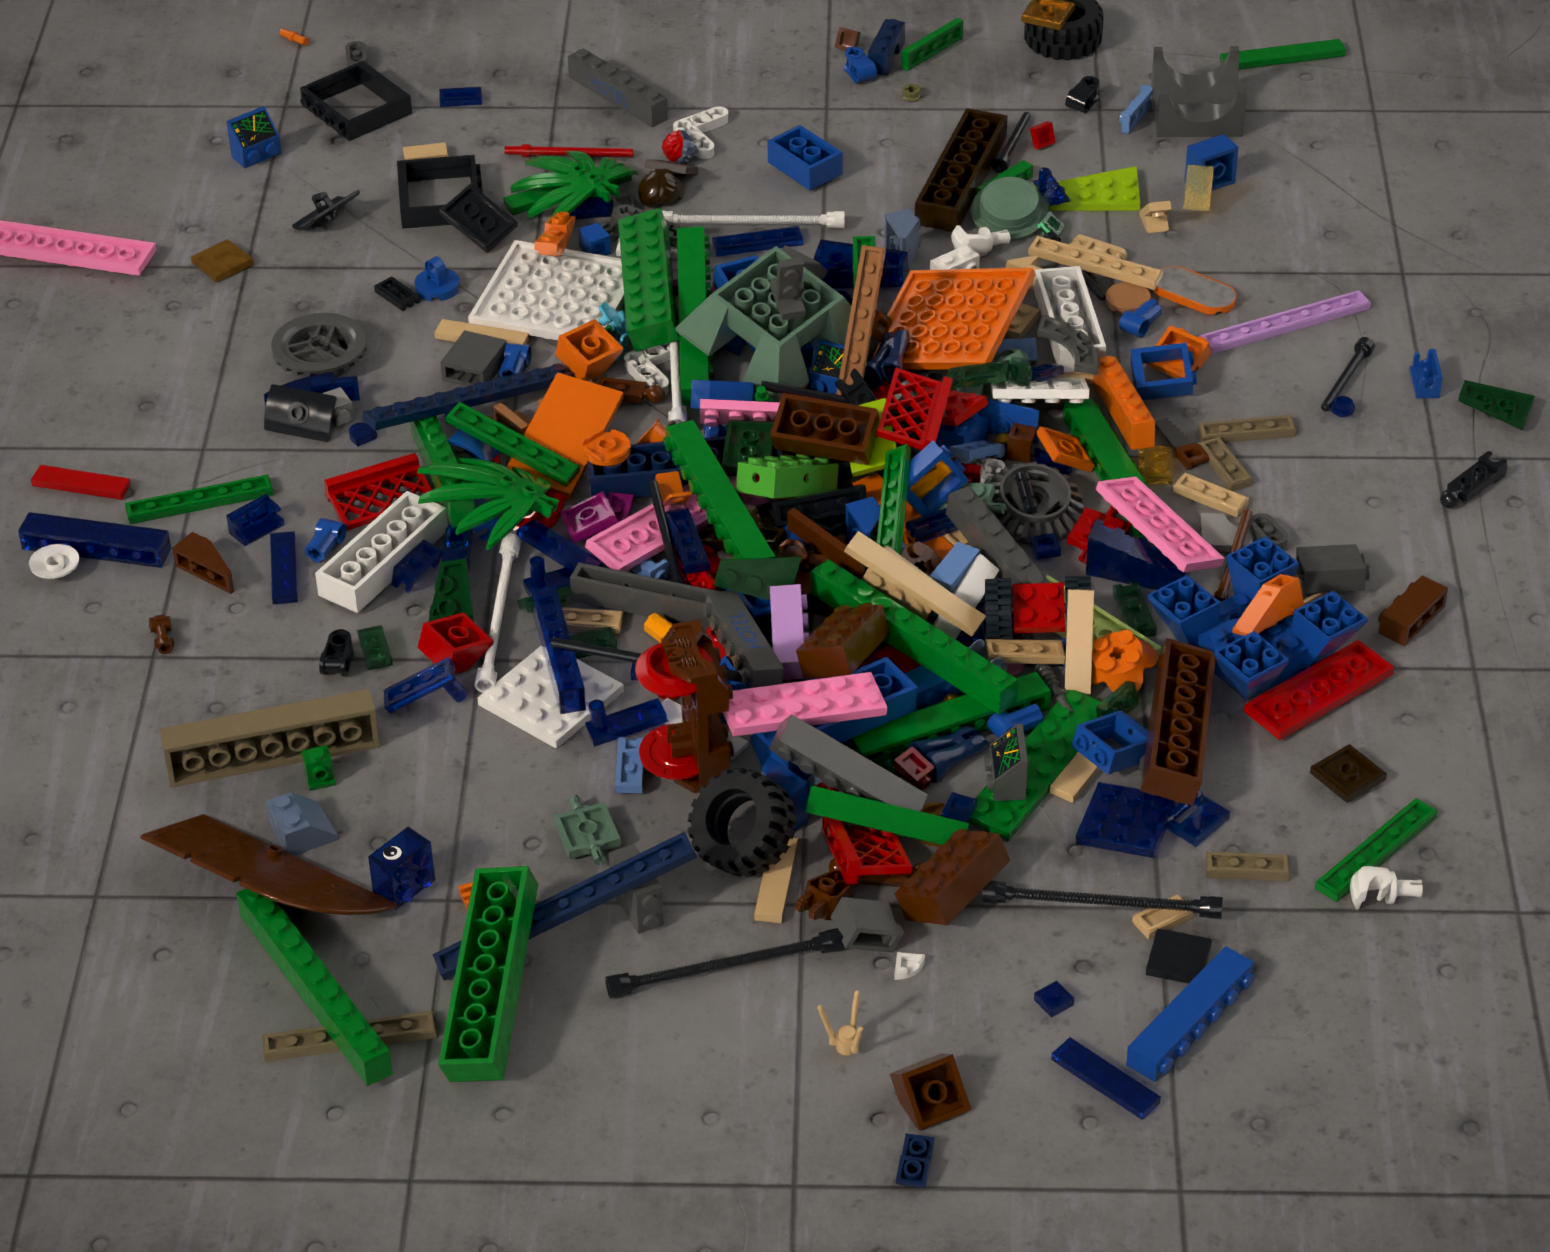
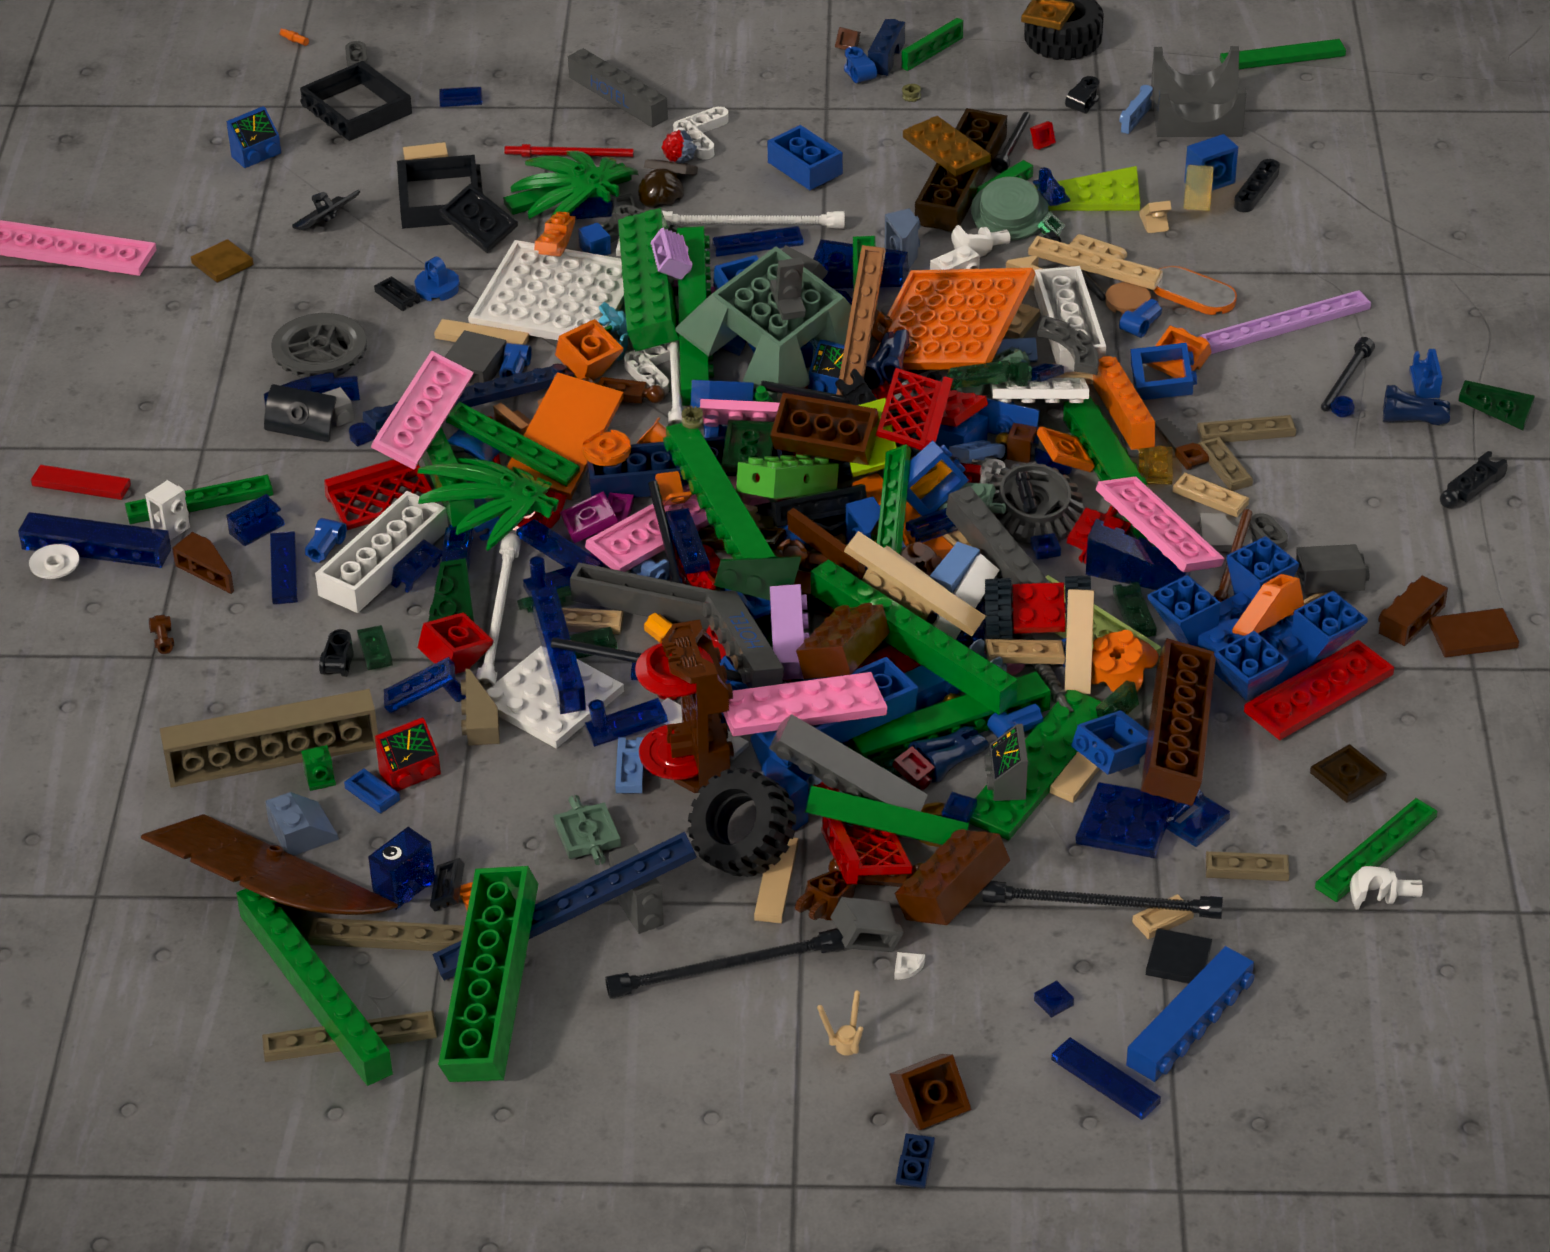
none -> white brick [145,480,190,542]
none -> dark tan tile [308,918,464,951]
none -> blue tile [344,768,400,814]
none -> bright pink plate [371,351,474,470]
none -> slope [375,717,441,791]
none -> black tile [430,858,465,912]
none -> dark tan slope [461,669,500,746]
none -> lavender brick [651,228,692,280]
none -> olive bush [682,406,703,429]
none -> pearl gold plate [903,116,991,176]
none -> black beam [1234,159,1280,212]
none -> dark blue piece [1382,385,1450,425]
none -> reddish brown tile [1429,608,1519,658]

